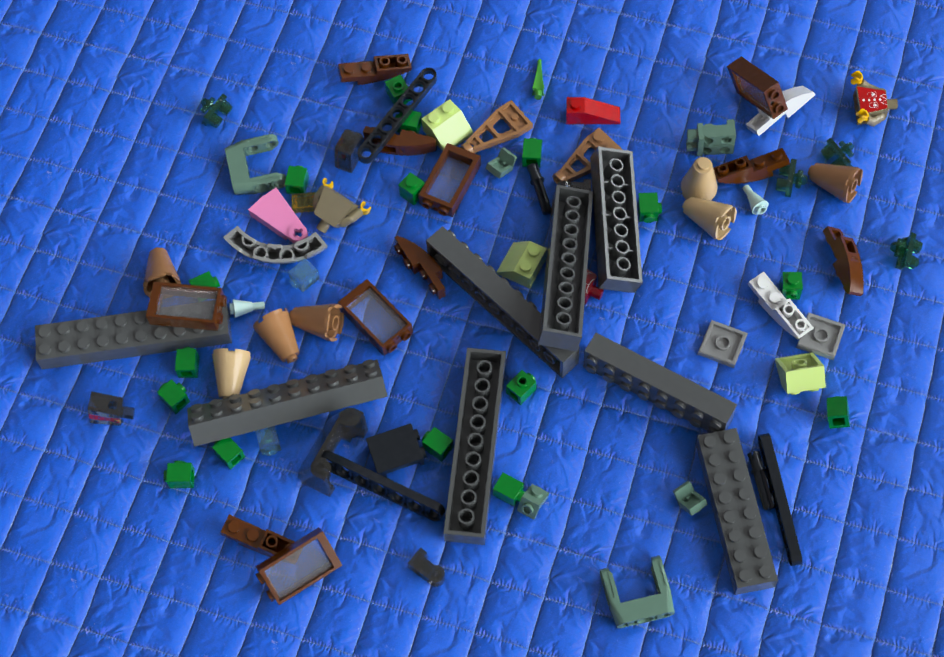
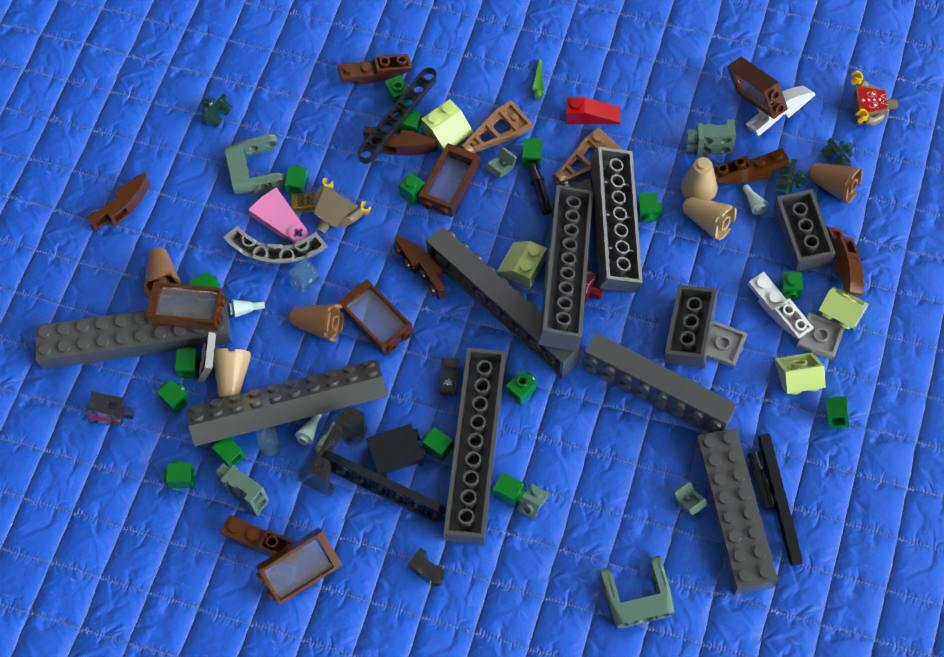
medium nougat cone [253,308,300,364] -> none
clear smoke torso [334,129,365,173] -> none
hips [890,232,923,270] -> none
none -> reddish brown slope [87,172,150,232]
none -> tile [197,332,216,383]
none -> sand green hips [216,463,270,516]
none -> light aqua cone [295,414,322,445]
none -> clear smoke leg [440,358,460,397]
none -> dark grey brick [665,285,718,368]
none -> dark grey brick [773,189,836,272]
none -> yellowish green slope [819,286,869,329]

